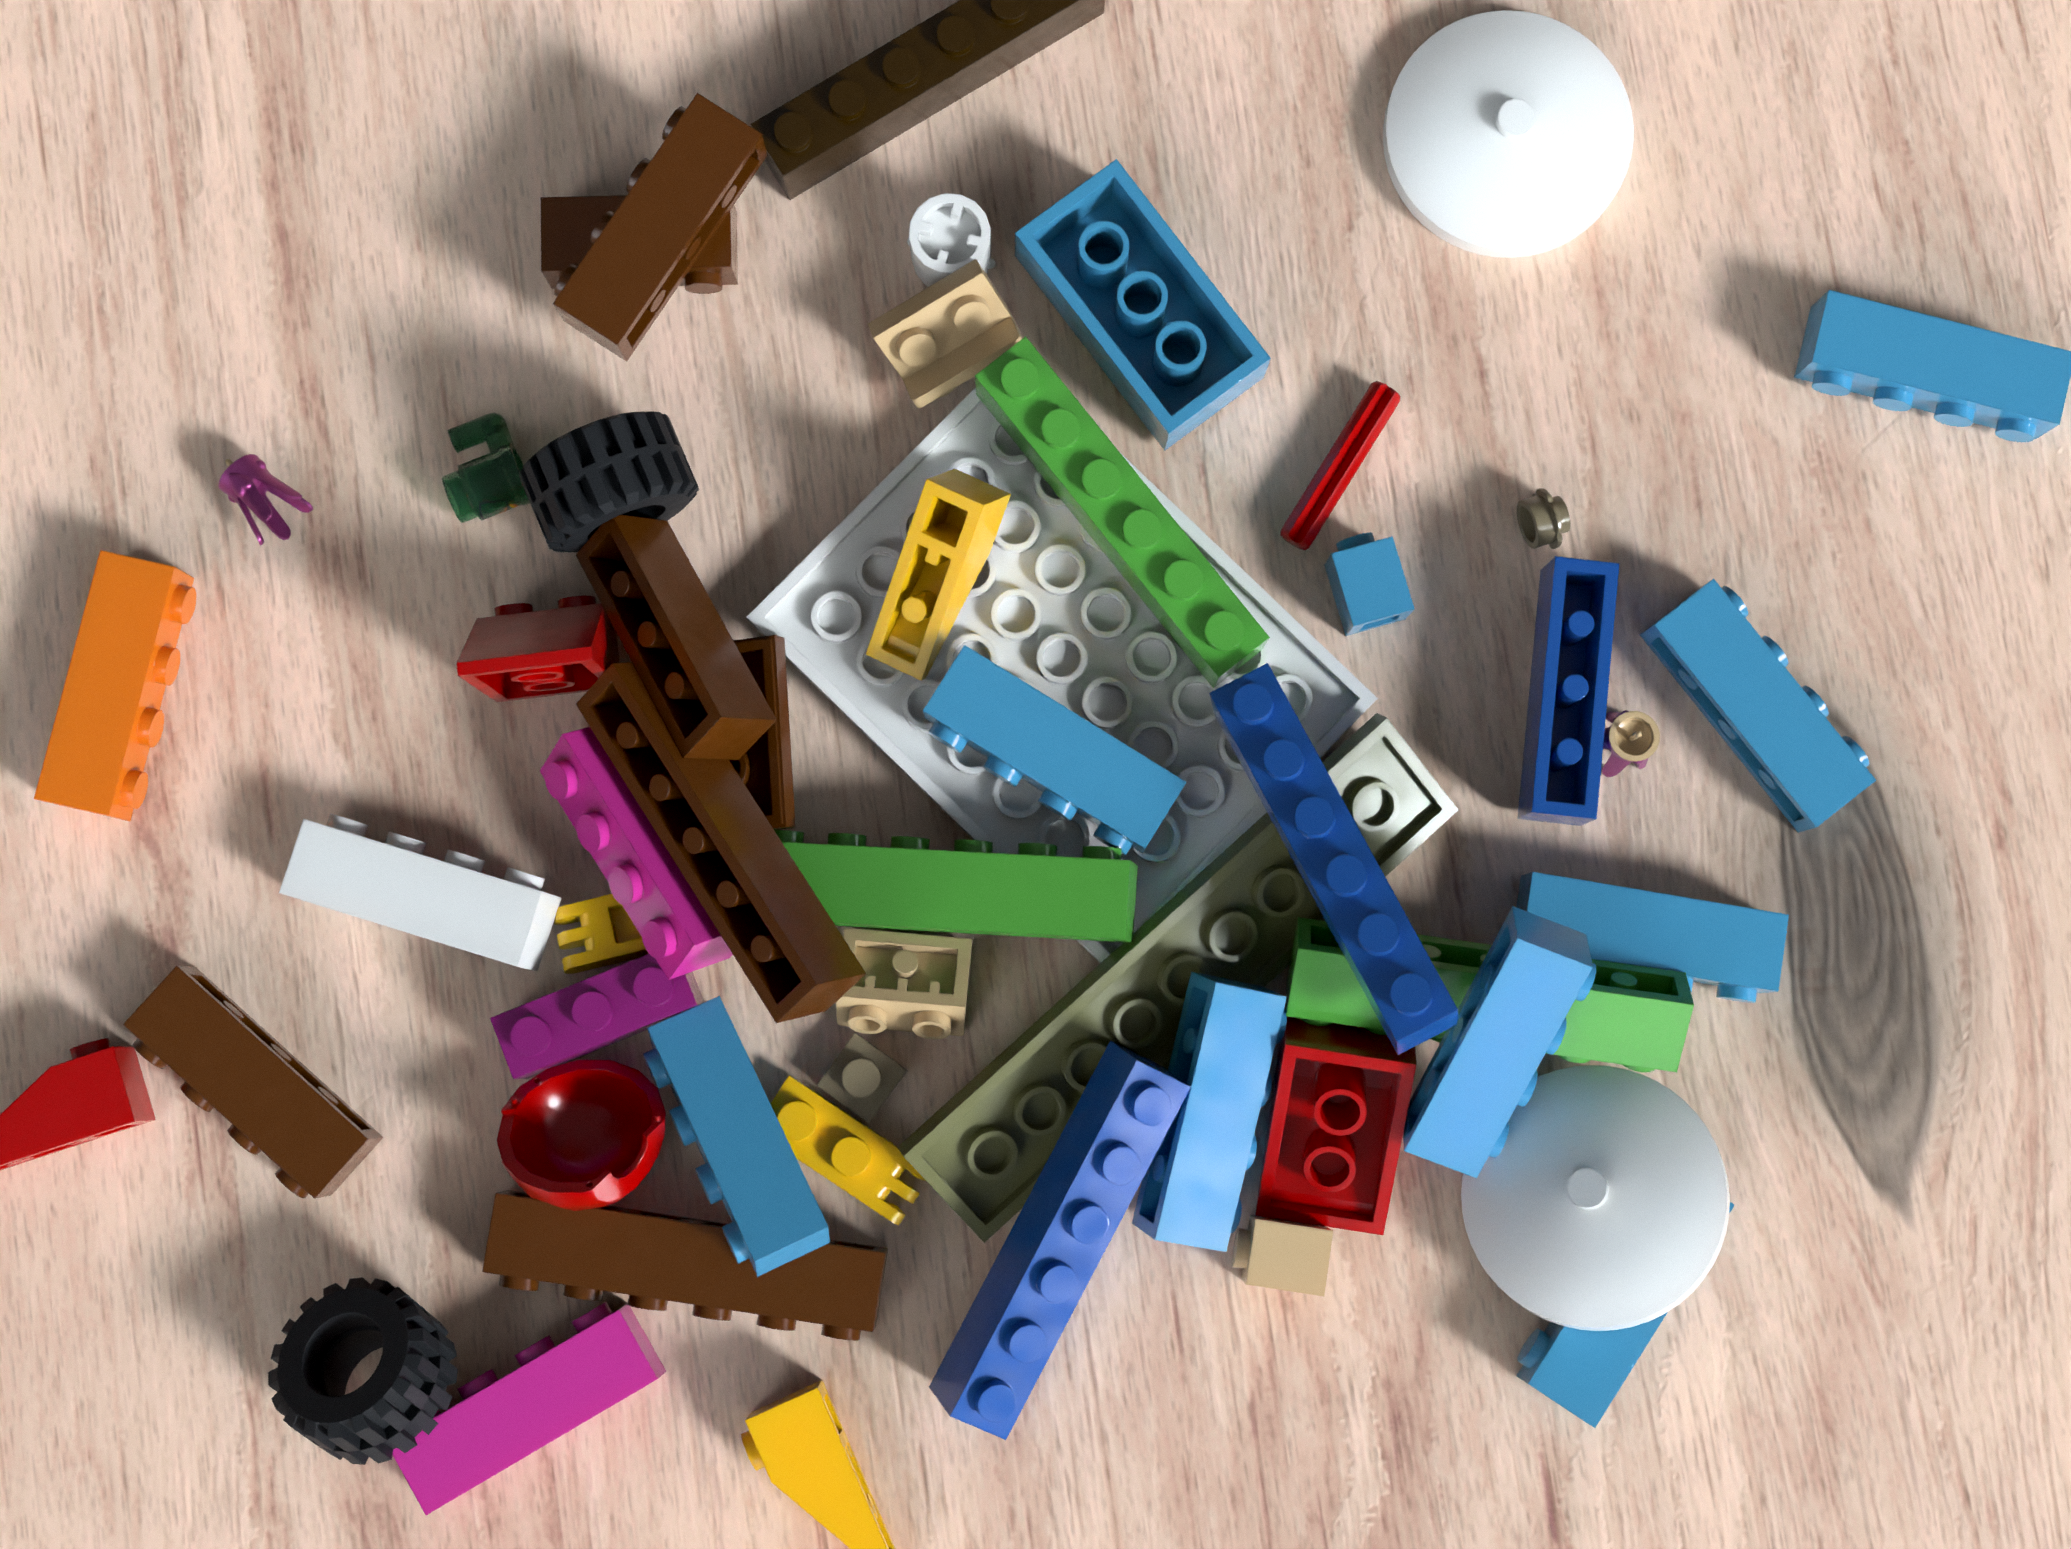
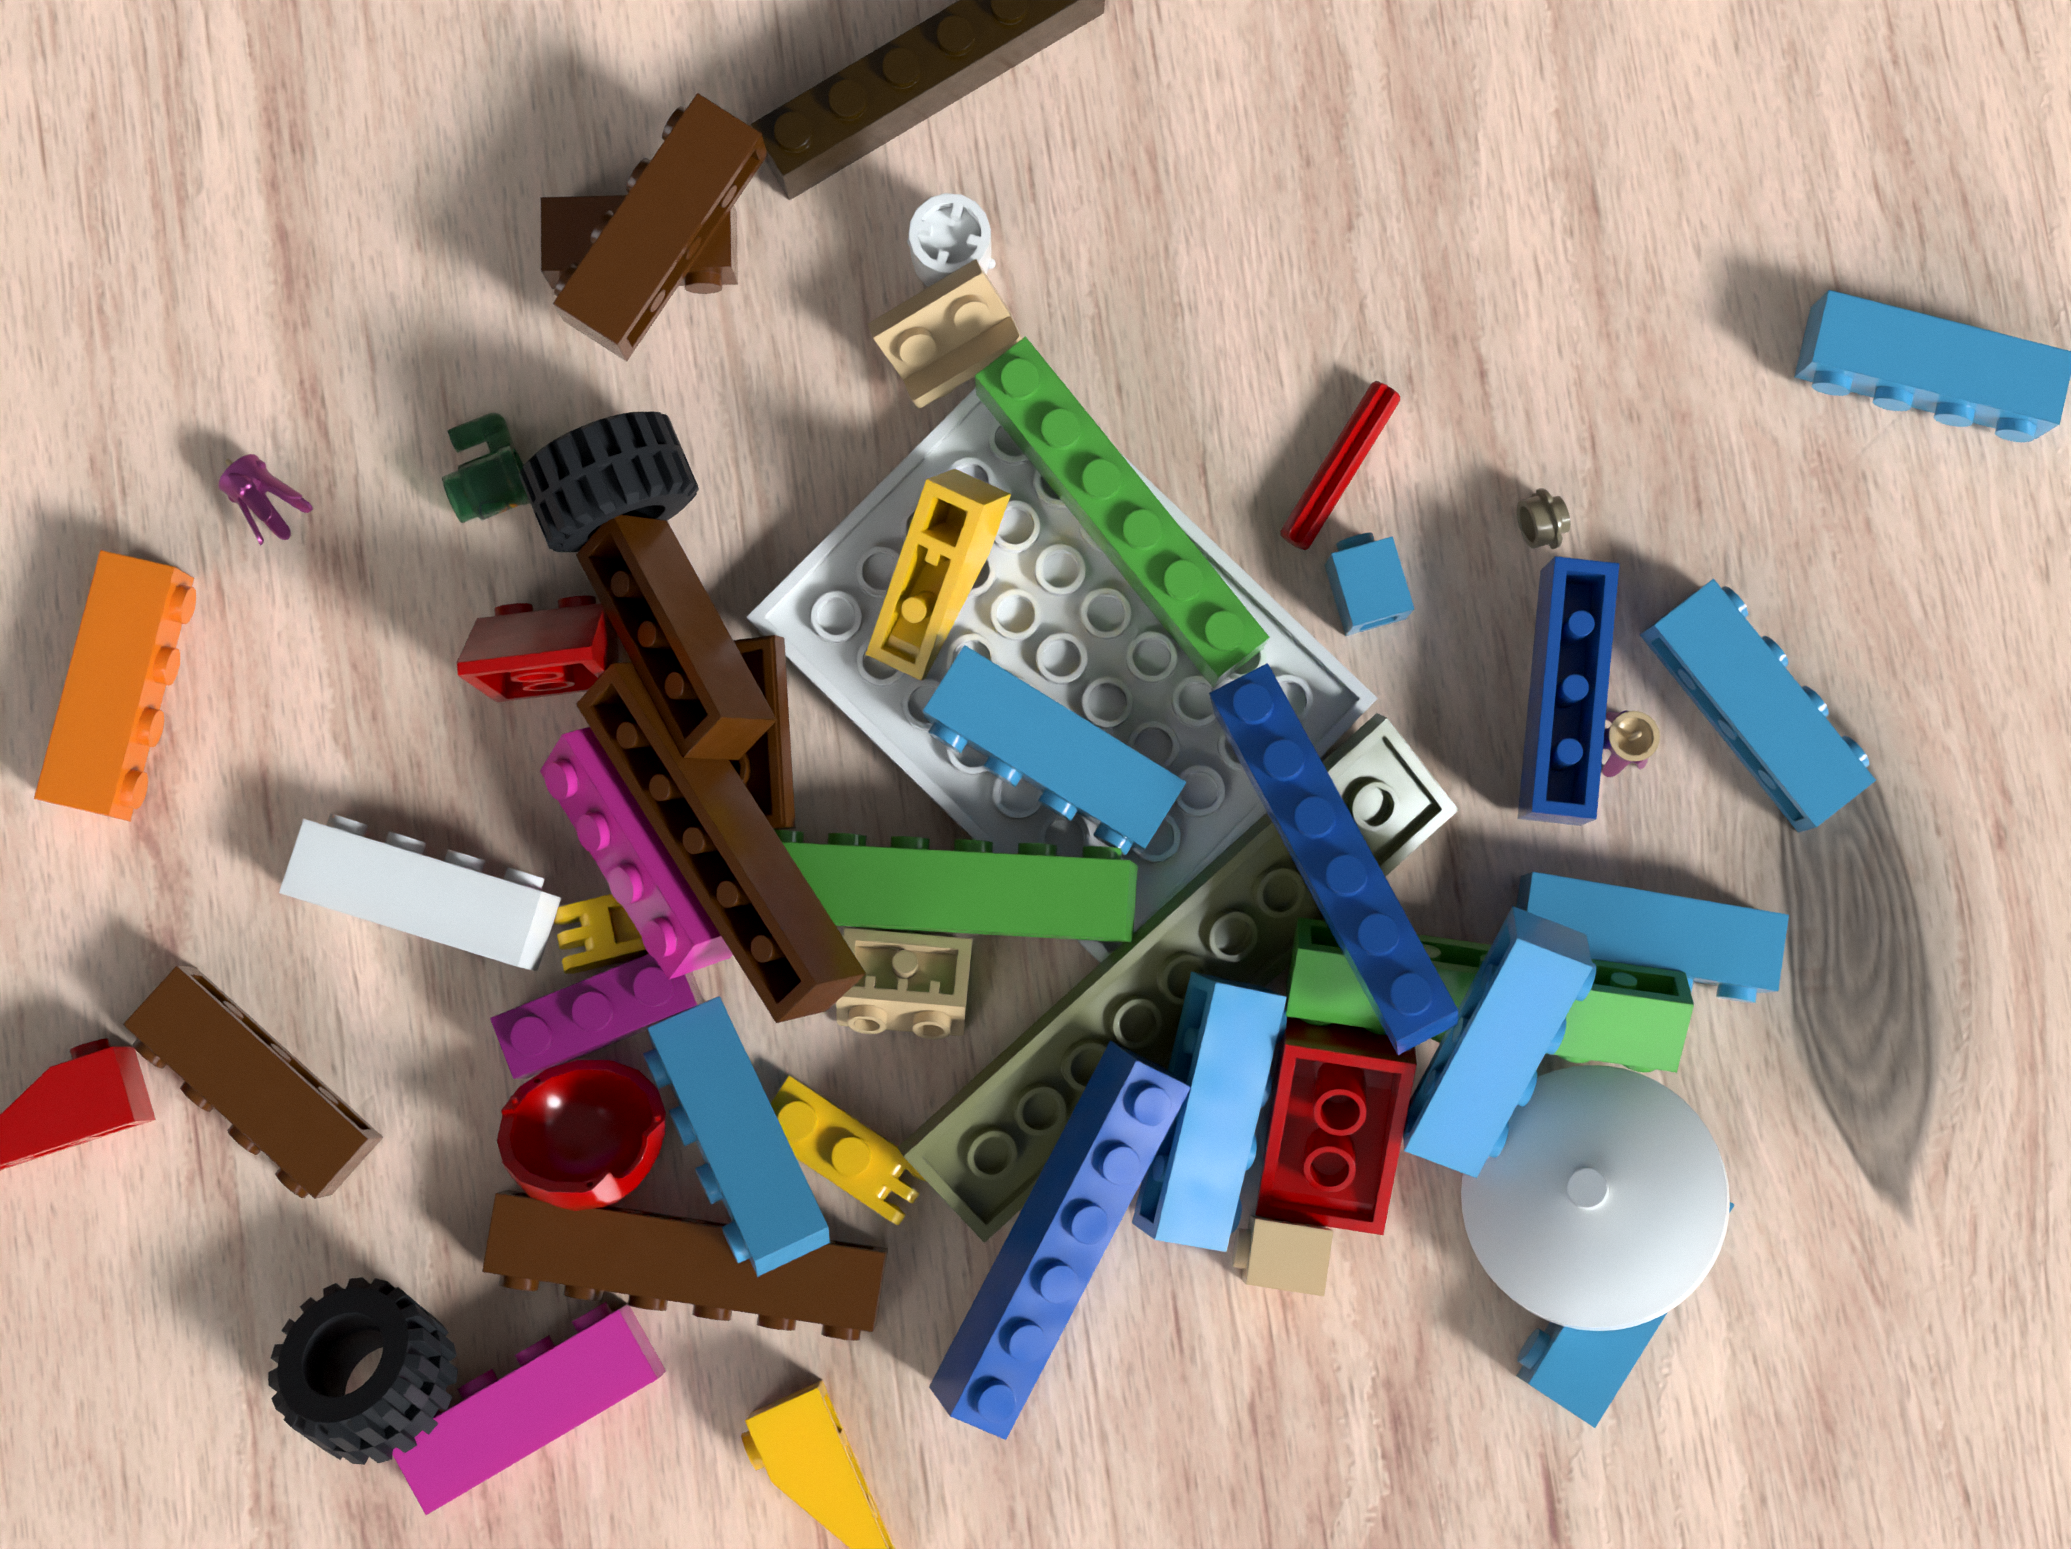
dark tan plate [817,1033,908,1123] -> none
dark azure brick [1015,159,1271,451] -> none
white dish [1383,10,1634,258] -> none

